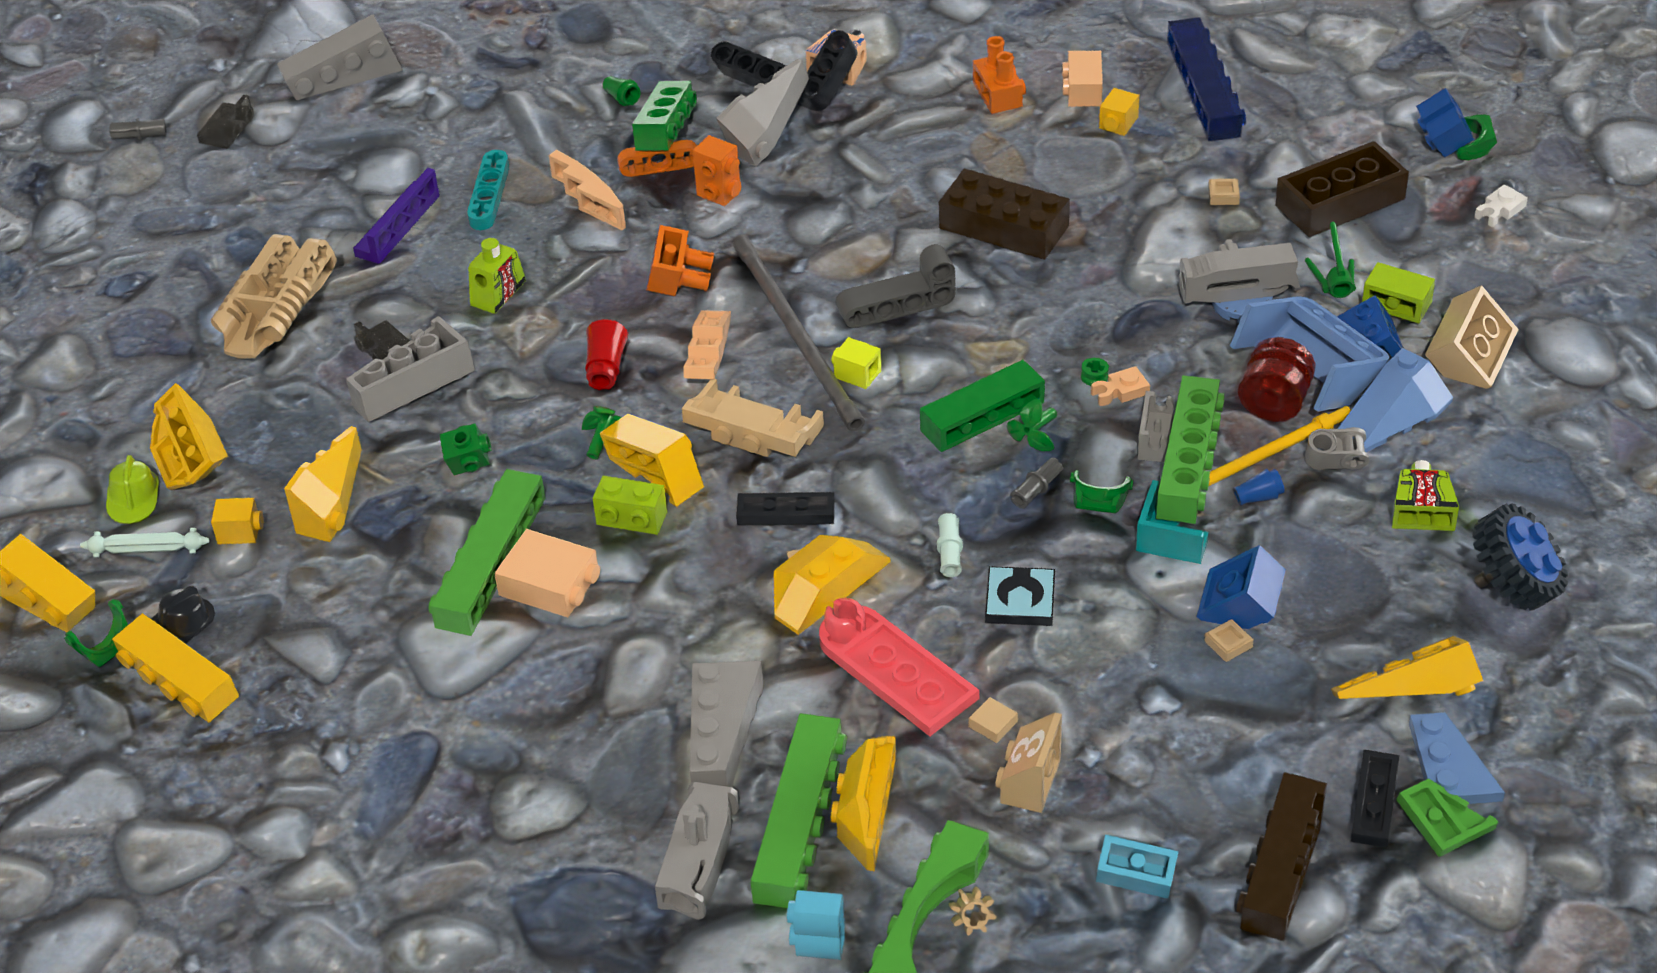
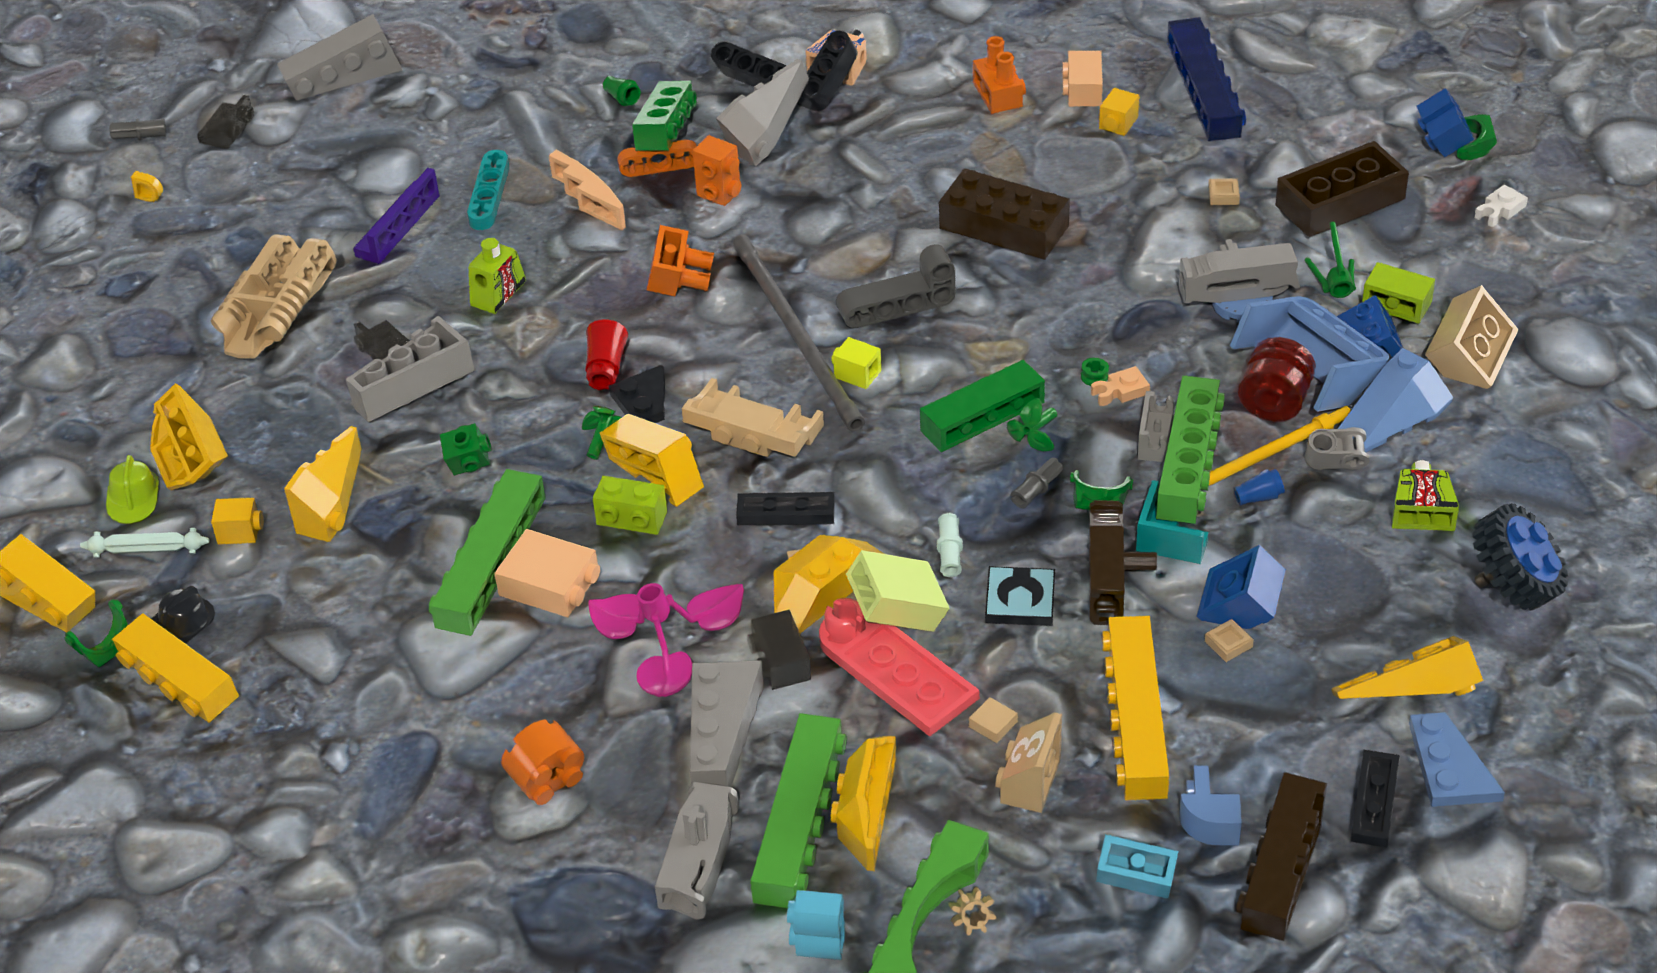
light nougat slope [683,310,731,379] -> none
bright green wing [1396,778,1499,857] -> none
none -> yellow tile [131,171,163,202]
none -> orange brick [501,719,584,805]
none -> dark pink plant [589,583,744,697]
none -> black wing [609,365,665,423]
none -> clear smoke brick [747,609,811,690]
none -> yellowish green brick [846,550,949,632]
none -> dark brown piece [1089,500,1157,625]
none -> yellow brick [1102,616,1169,800]
none -> medium blue brick [1179,765,1242,846]

